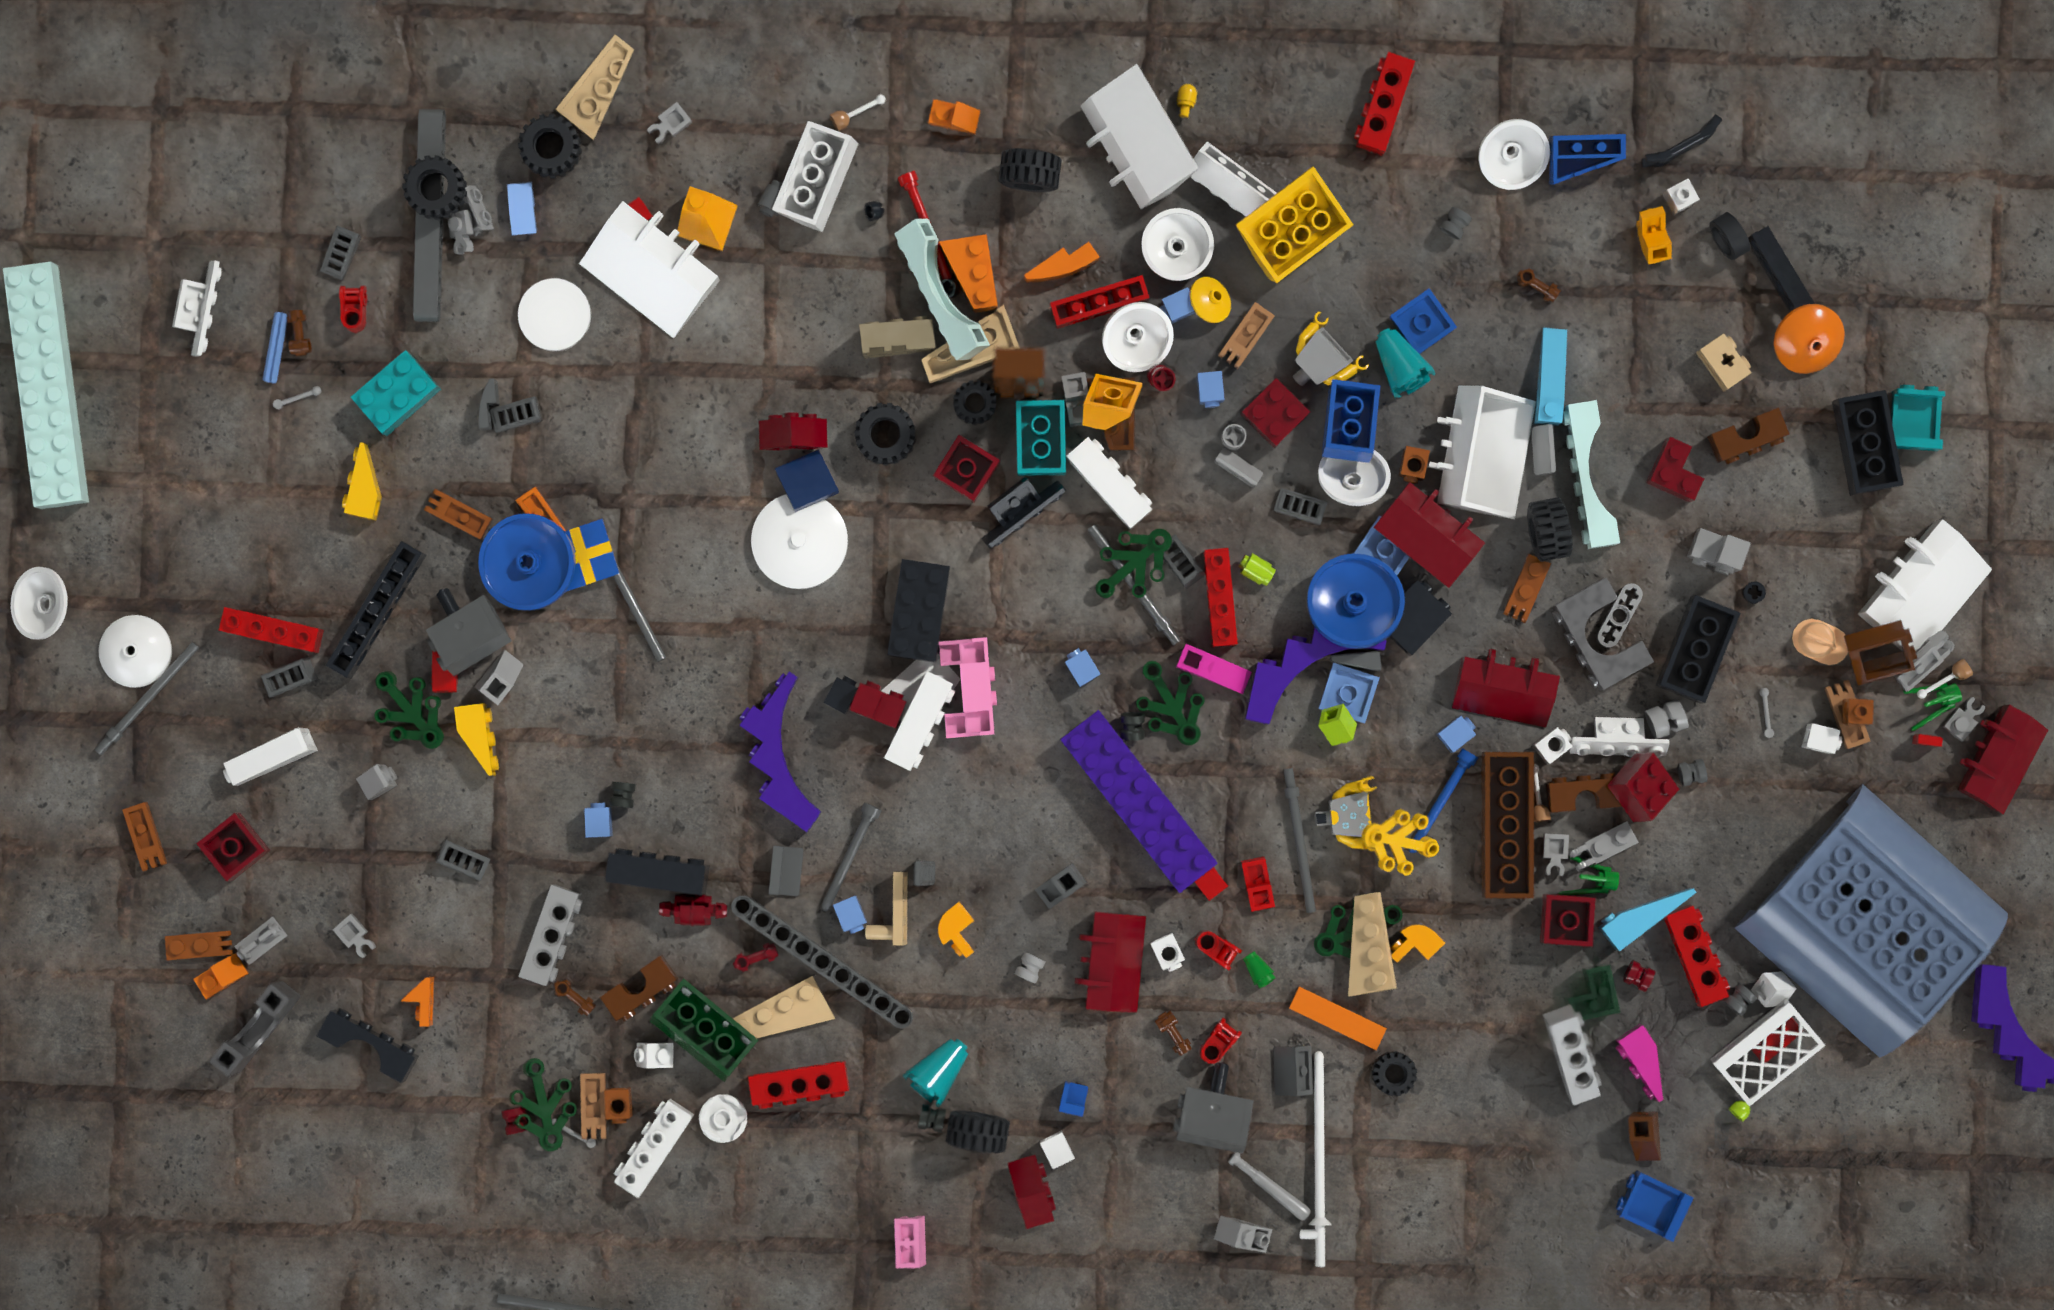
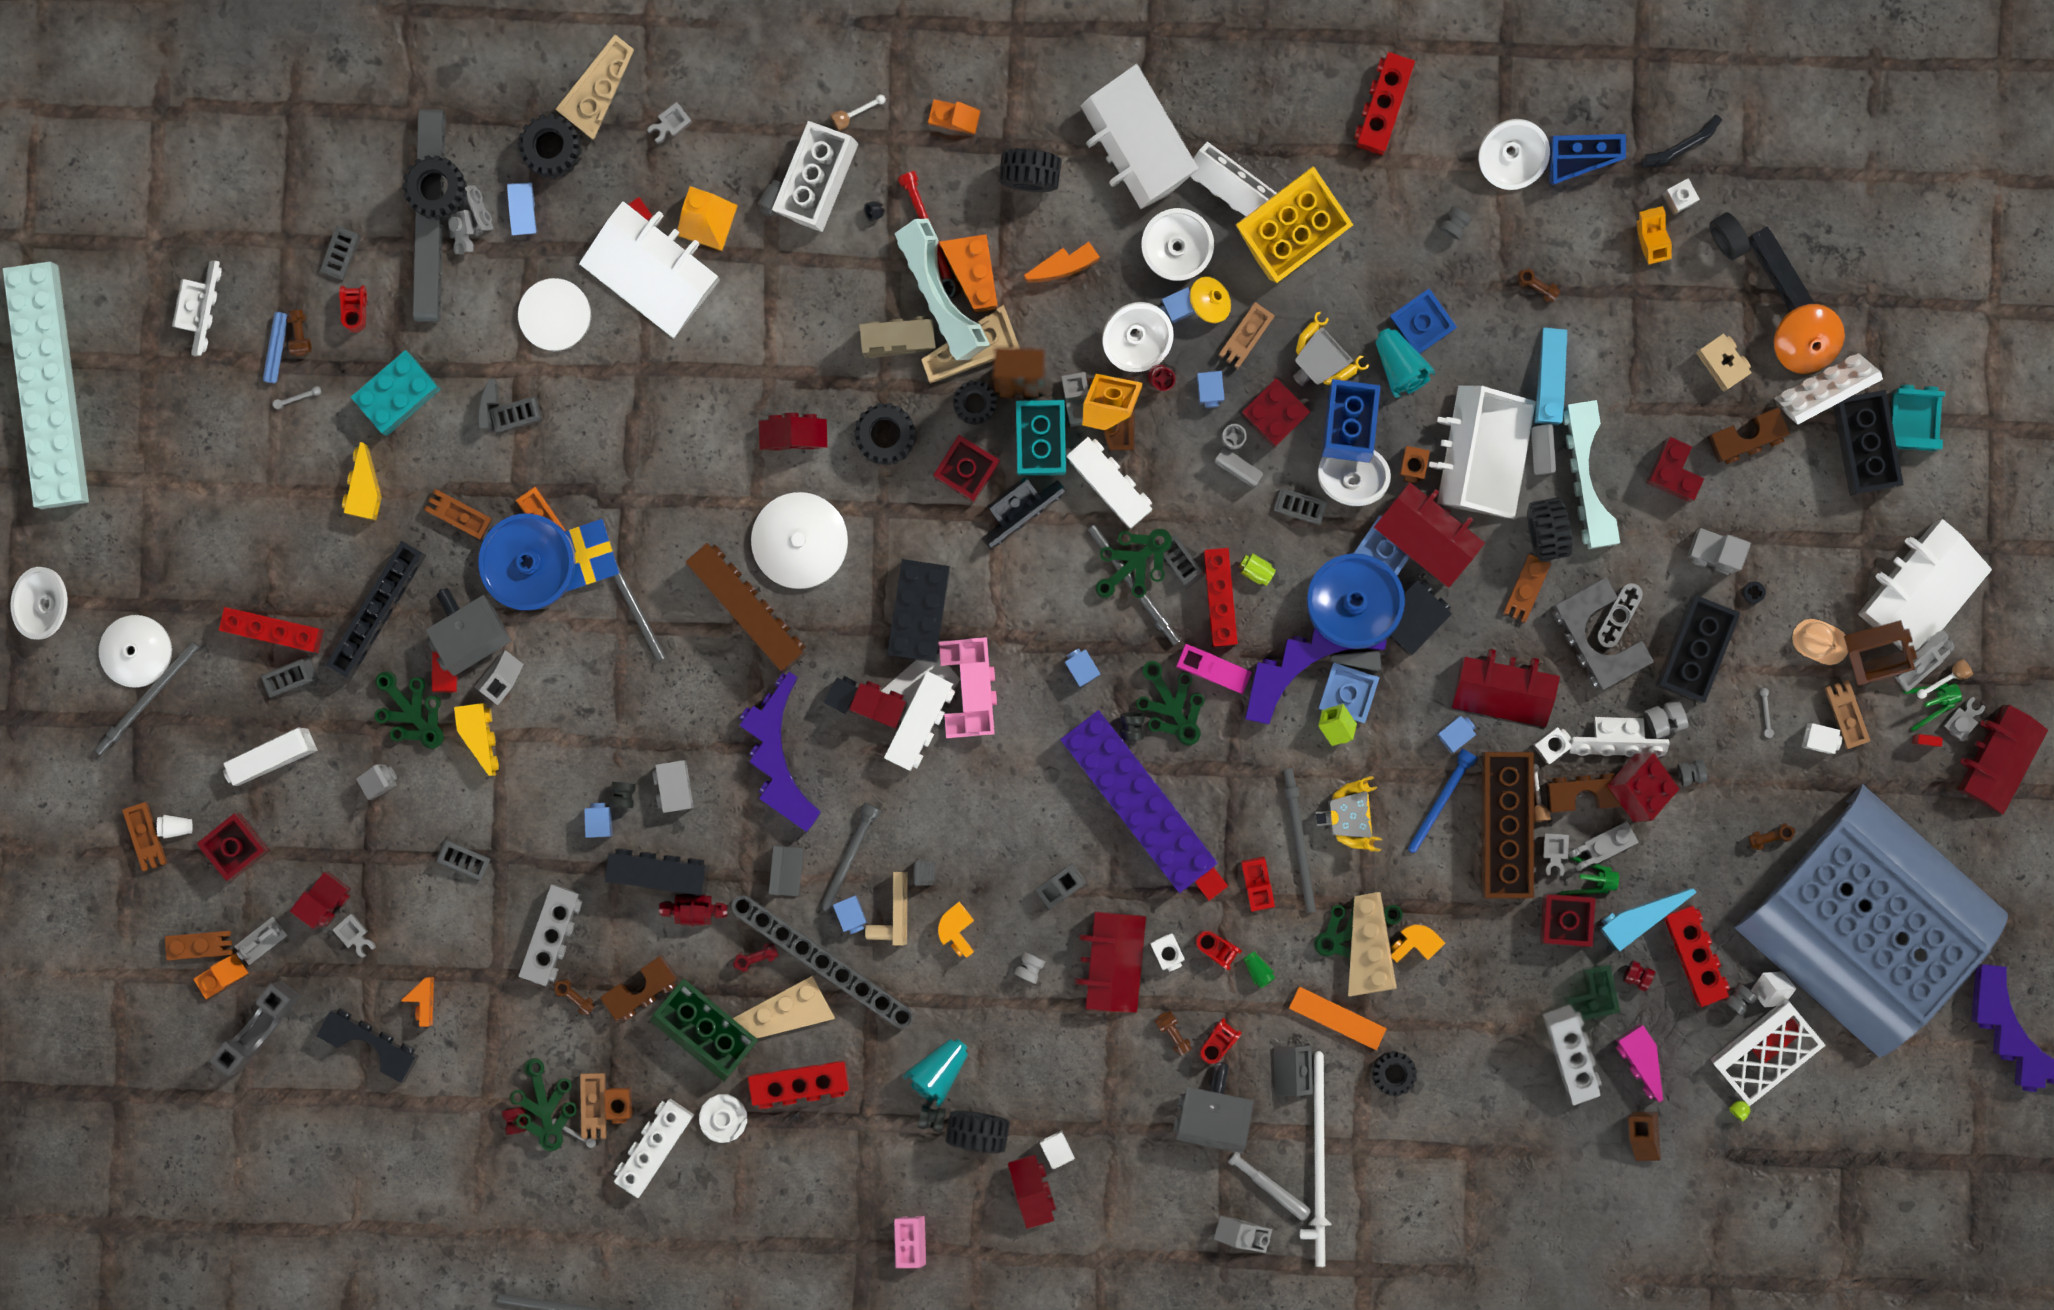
white bracket [634,1042,673,1068] -> none
dark blue tile [775,449,839,512] -> none
red brick [1050,275,1149,329] -> none
blue panel [1059,1081,1088,1117] -> none
yellow cylinder [1177,84,1197,118] -> none
yellow plant [1362,809,1439,876] -> none
blue panel [1616,1171,1693,1242] -> none
dark orange brick [1842,699,1874,725] -> none
none -> white cone [157,815,193,839]
none -> dark red brick [290,871,351,929]
none -> light grey brick [652,760,694,813]
none -> reddish brown brick [685,543,806,673]
none -> reddish brown bar [1748,823,1796,850]
none -> white plate [1774,353,1883,424]

